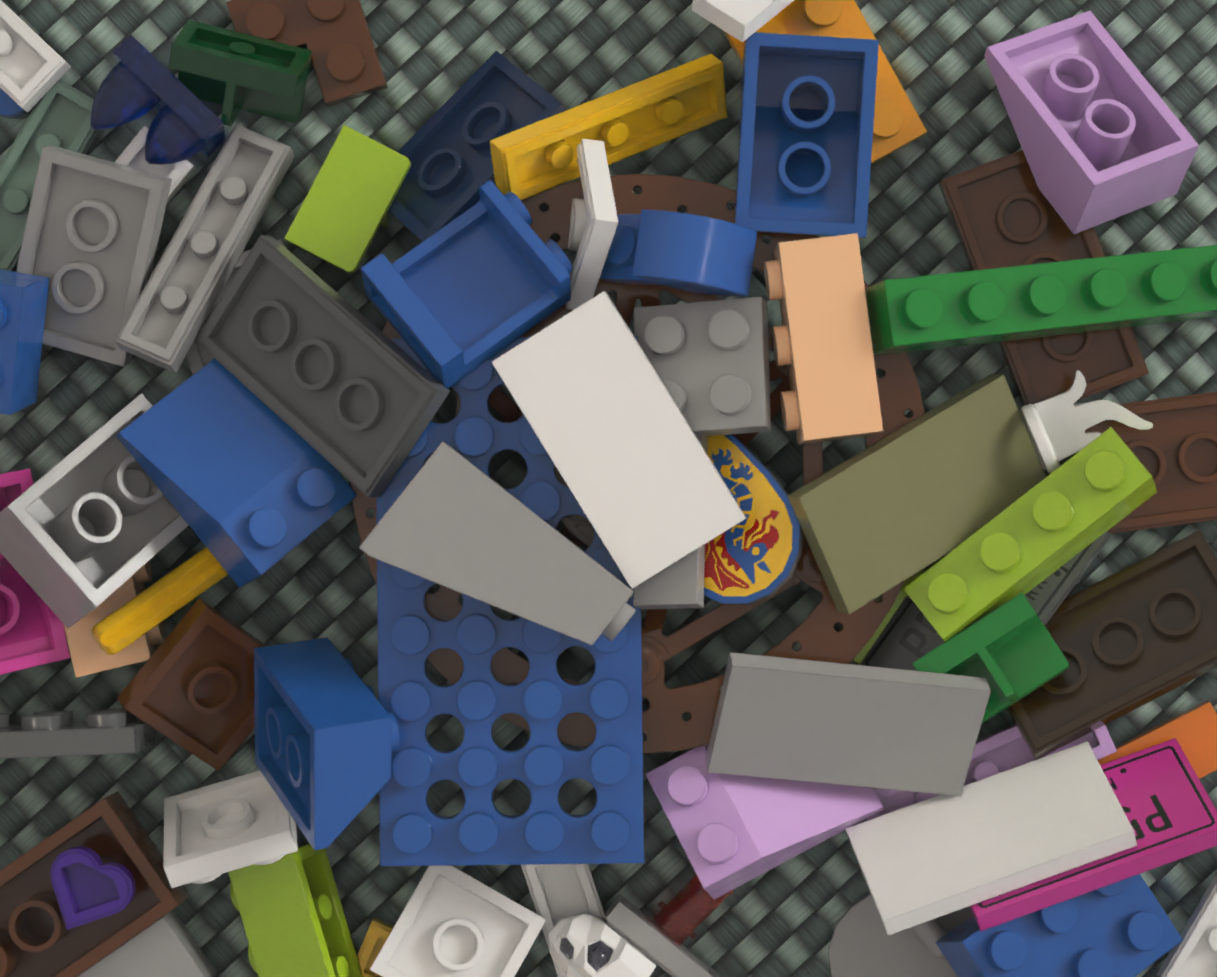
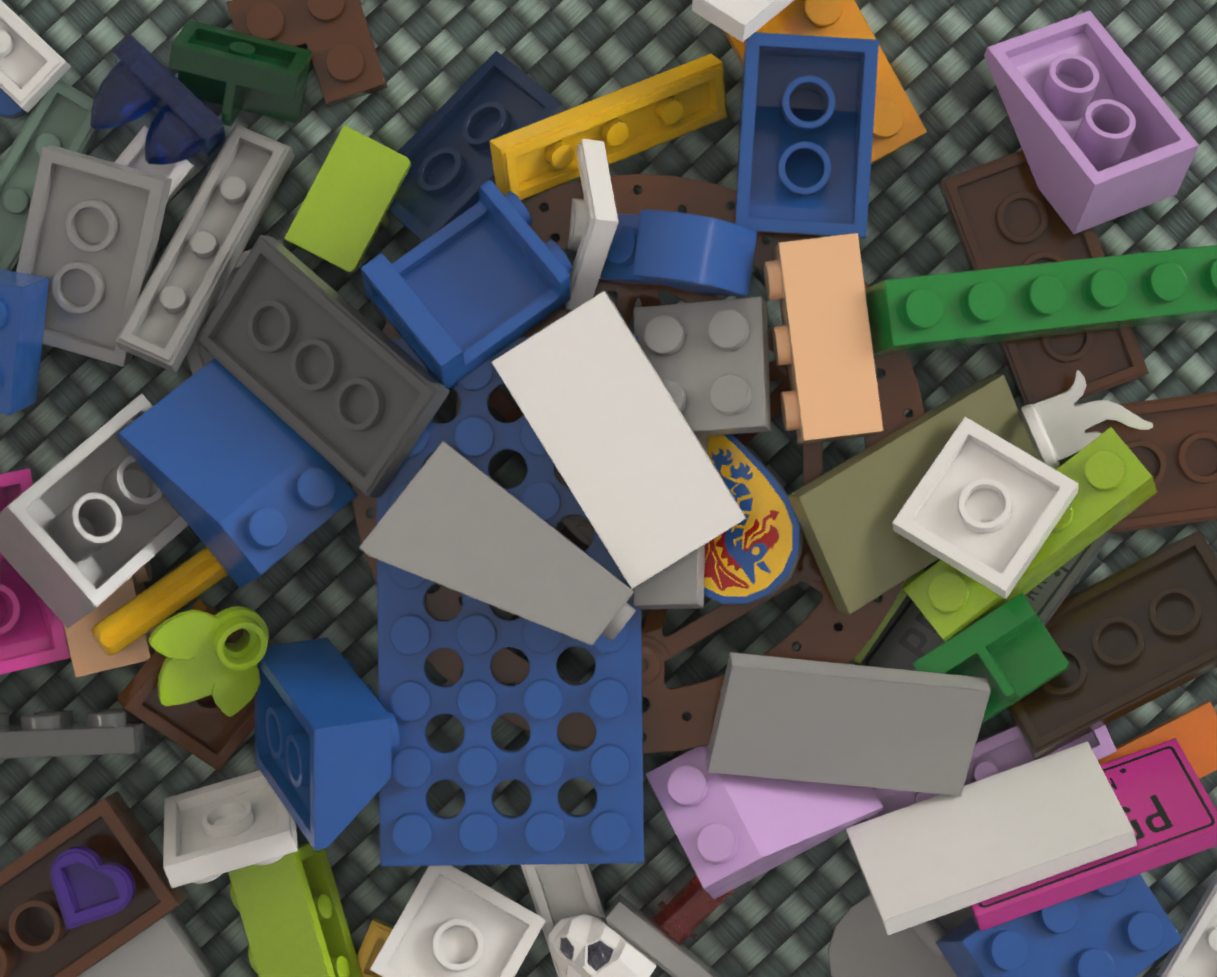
none -> lime plate [149,606,269,717]
none -> white plate [892,417,1079,599]

